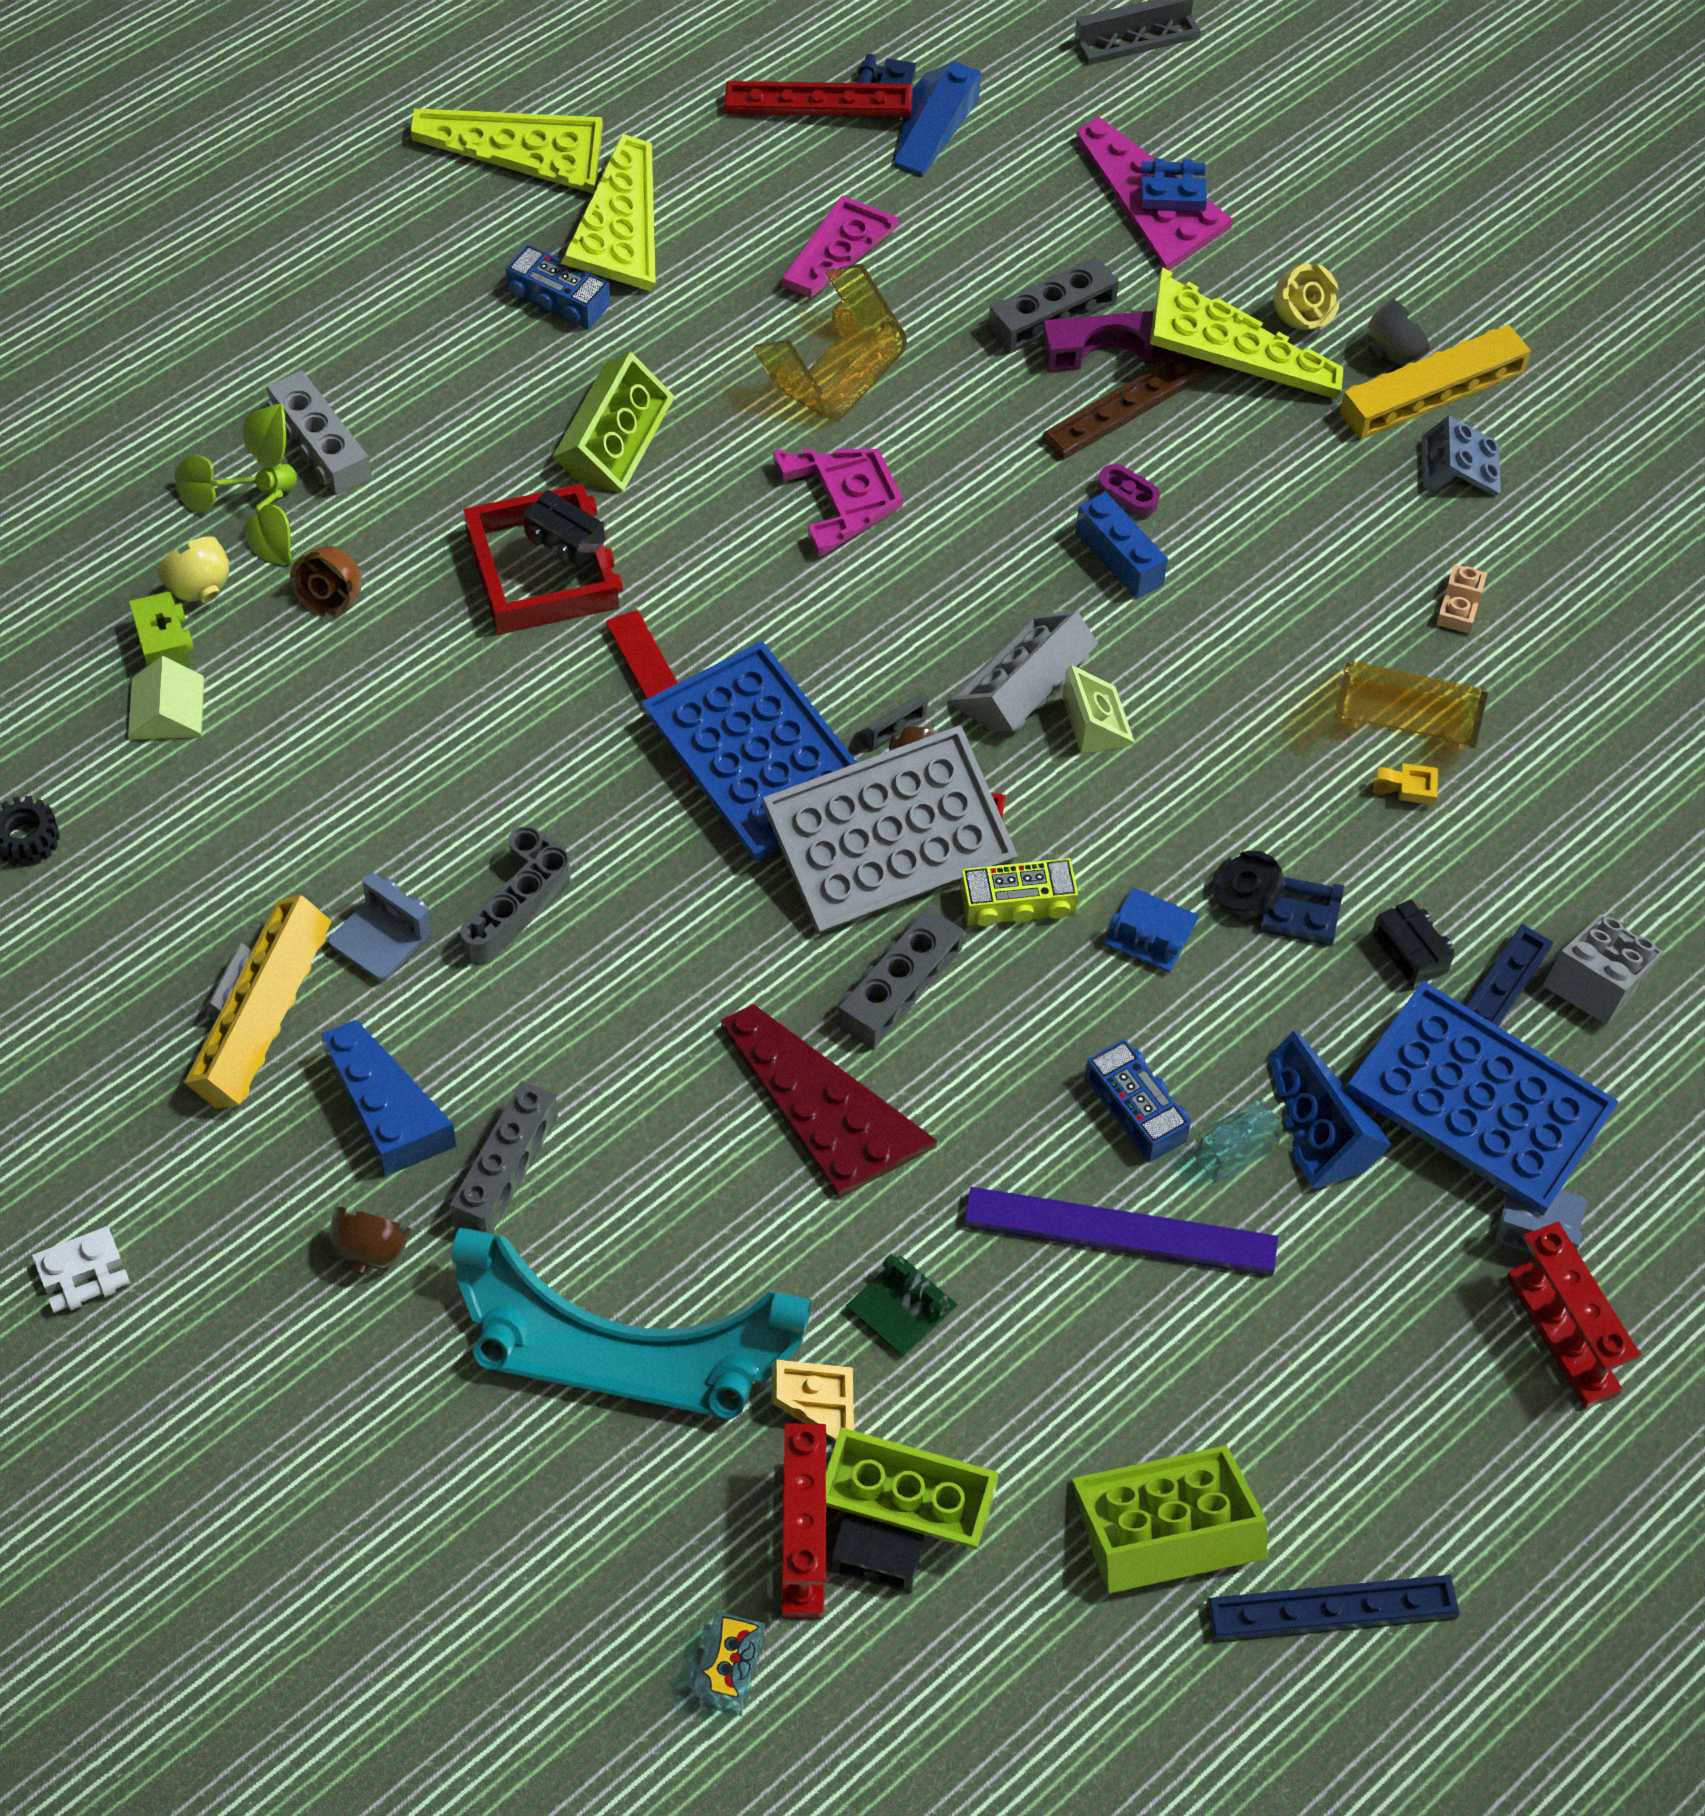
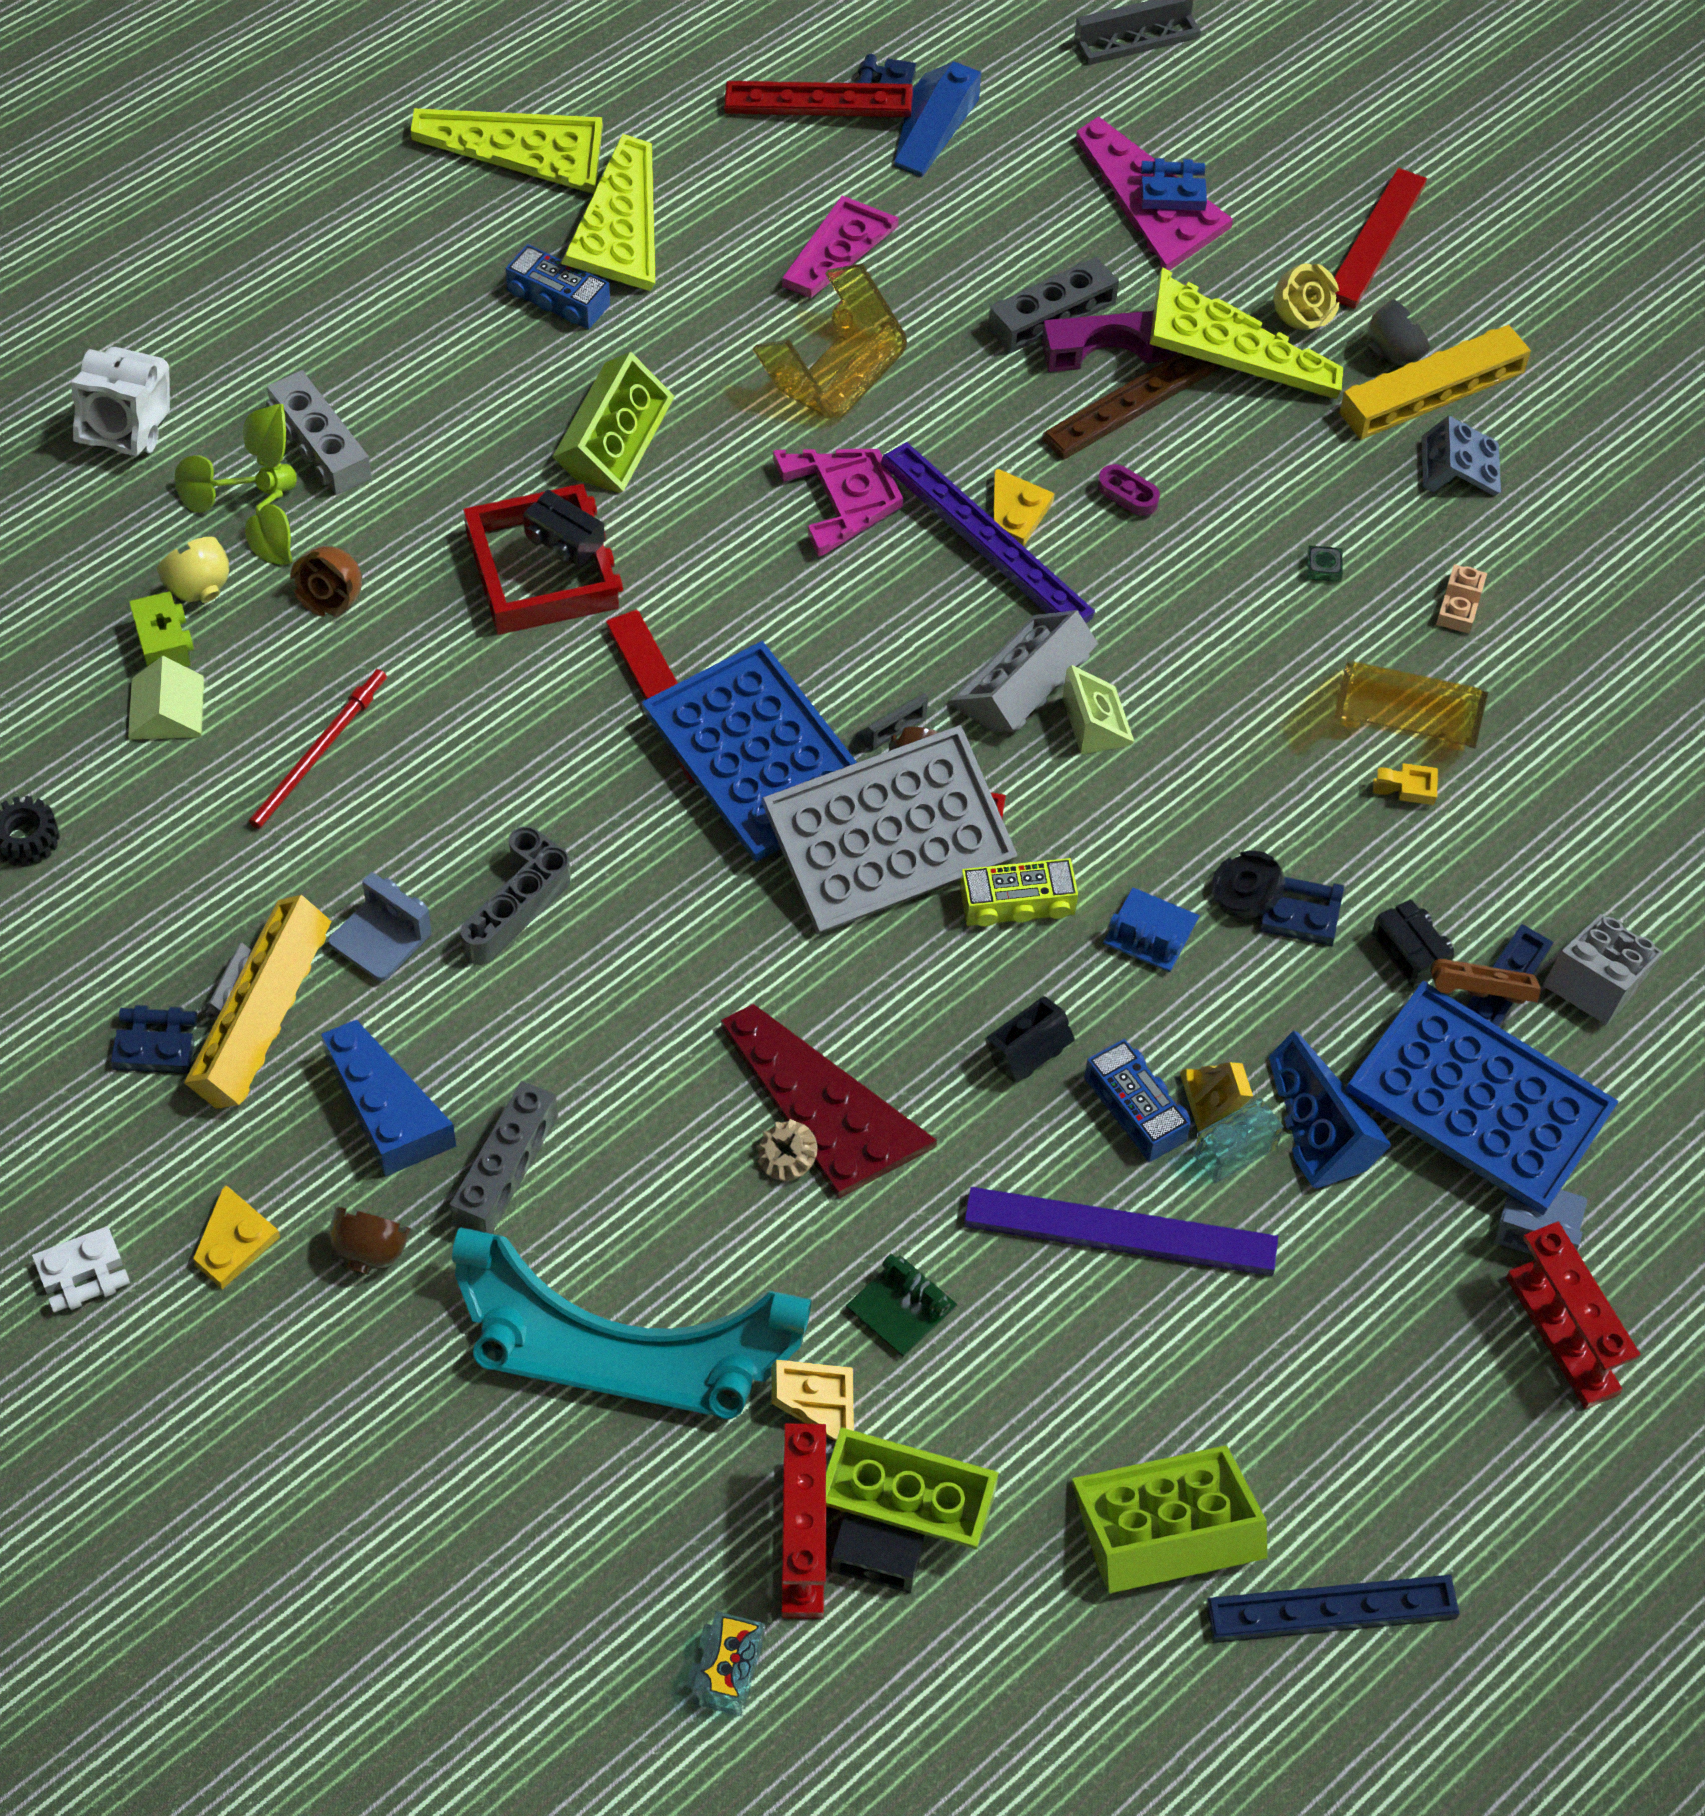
dark grey brick [837,907,964,1050] -> none
blue brick [1075,492,1168,599] -> none
none -> white piece [72,347,170,456]
none -> dark blue plate [111,1005,198,1074]
none -> yellow wing [193,1185,280,1290]
none -> red bar [248,669,387,829]
none -> tan gear [756,1119,817,1181]
none -> dark purple tile [881,442,1095,623]
none -> black brick [984,996,1075,1083]
none -> yellow wing [993,468,1055,546]
none -> yellow wing [1180,1062,1253,1135]
none -> clear green tile [1307,545,1343,582]
none -> red tile [1334,167,1427,309]
none -> dark orange plate [1430,959,1541,1004]

